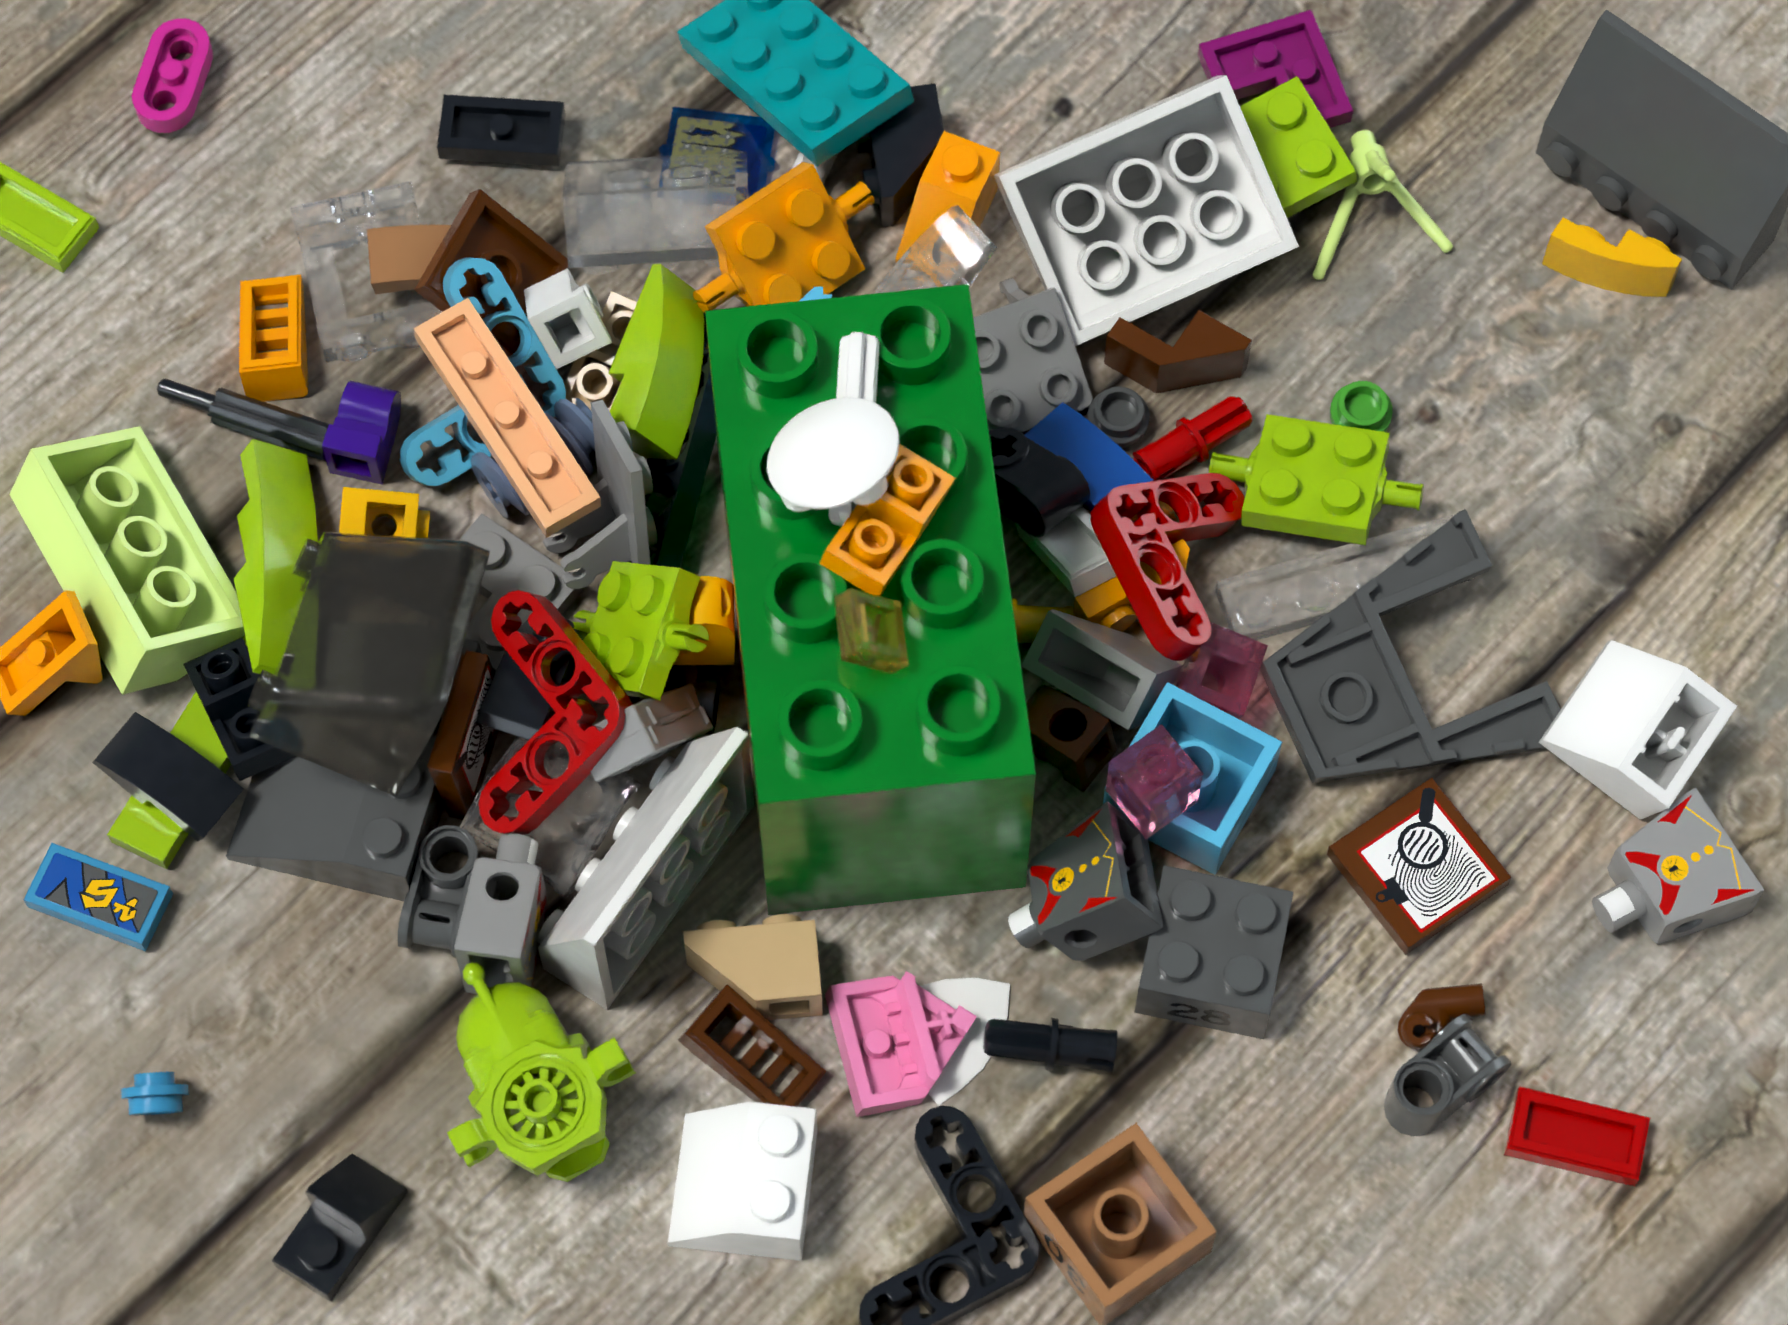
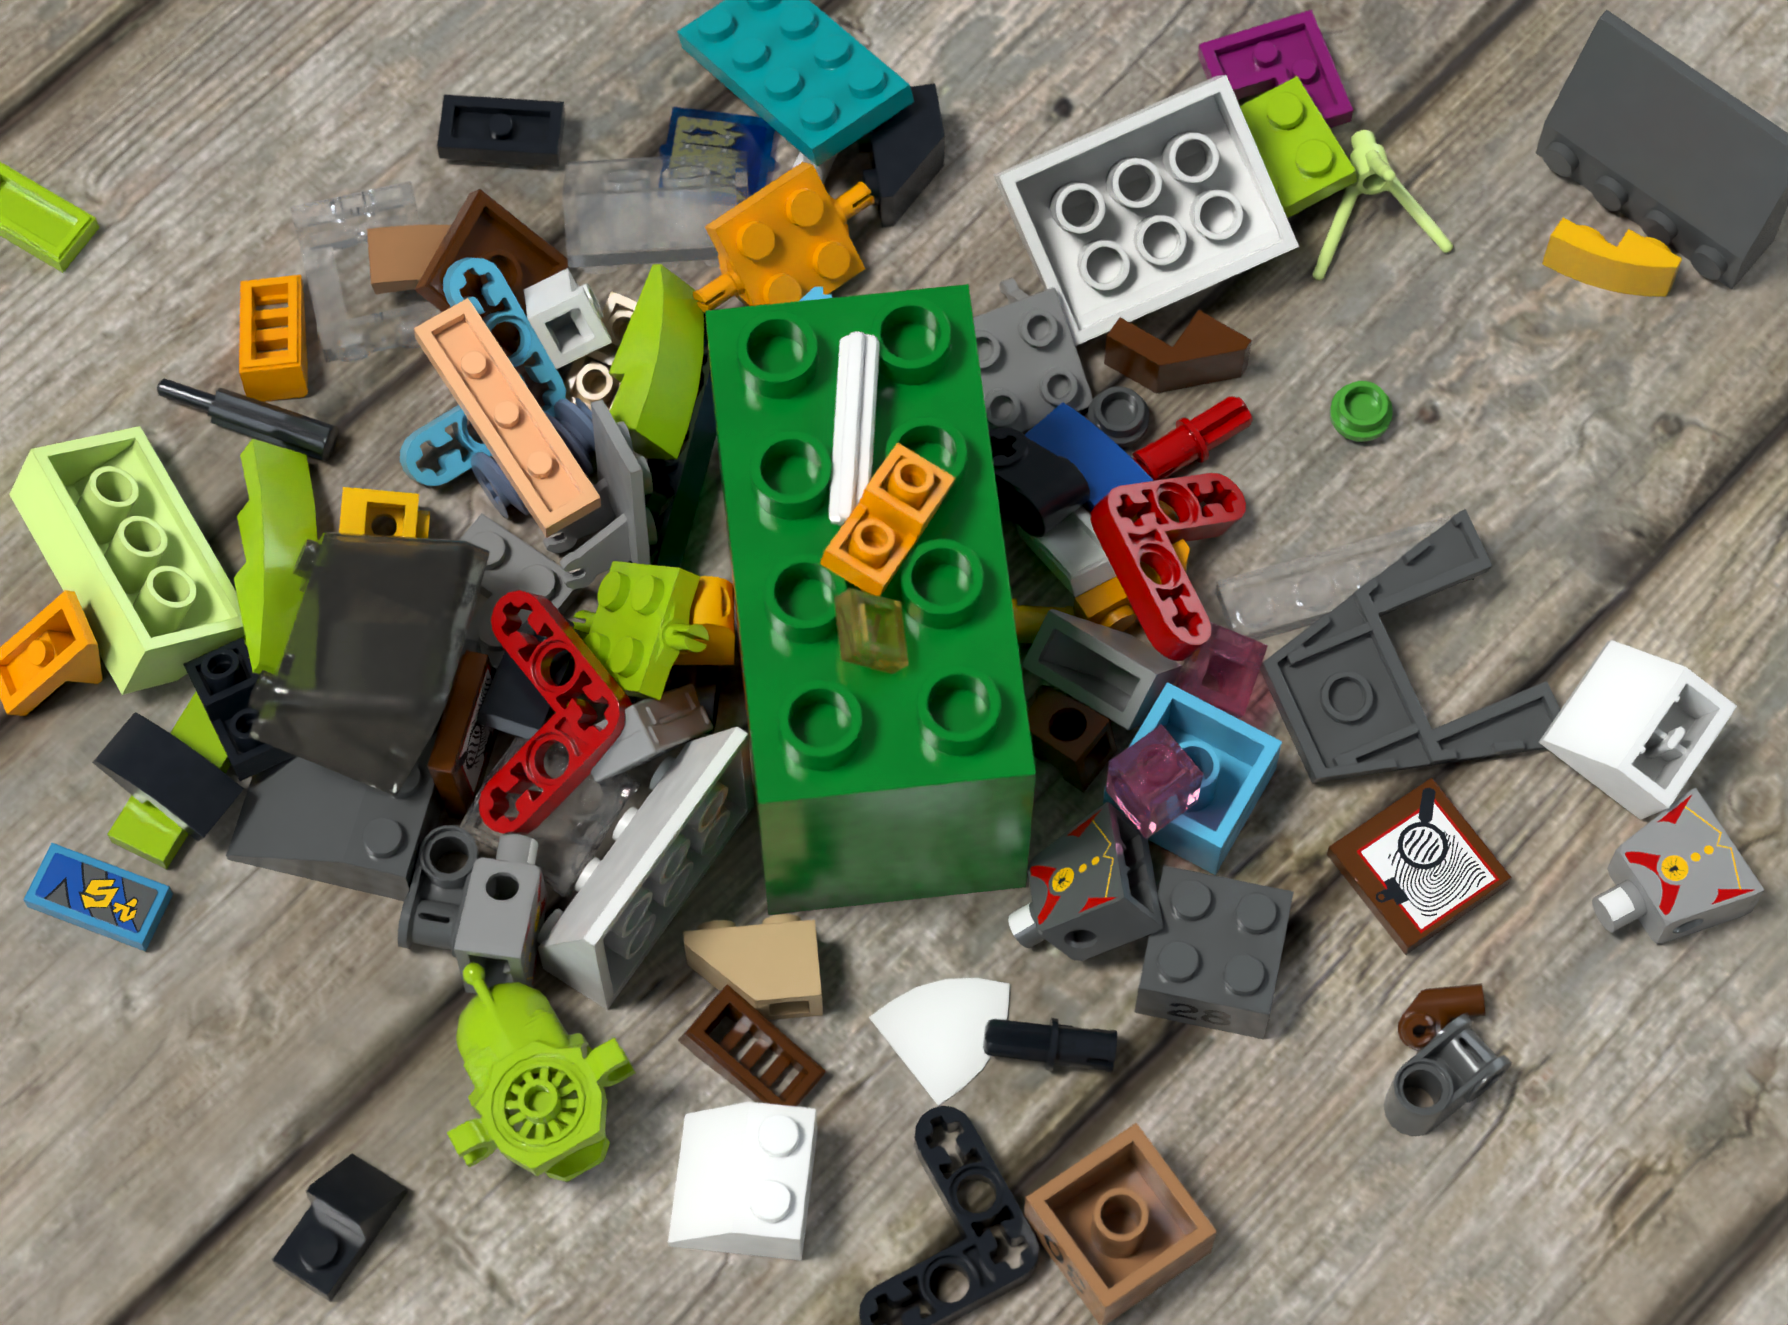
dark azure plate [121,1072,189,1116] -> none
dark pink plate [132,18,213,133] -> none
dark purple leg [322,381,401,485] -> none
white dish [767,398,899,512] -> none
bright pink slope [825,971,977,1117] -> none
clear slope [872,206,997,294] -> none
light orange slope [895,131,1000,286] -> none
lime plate [1209,414,1424,545] -> none
red tile [1504,1086,1650,1187] -> none

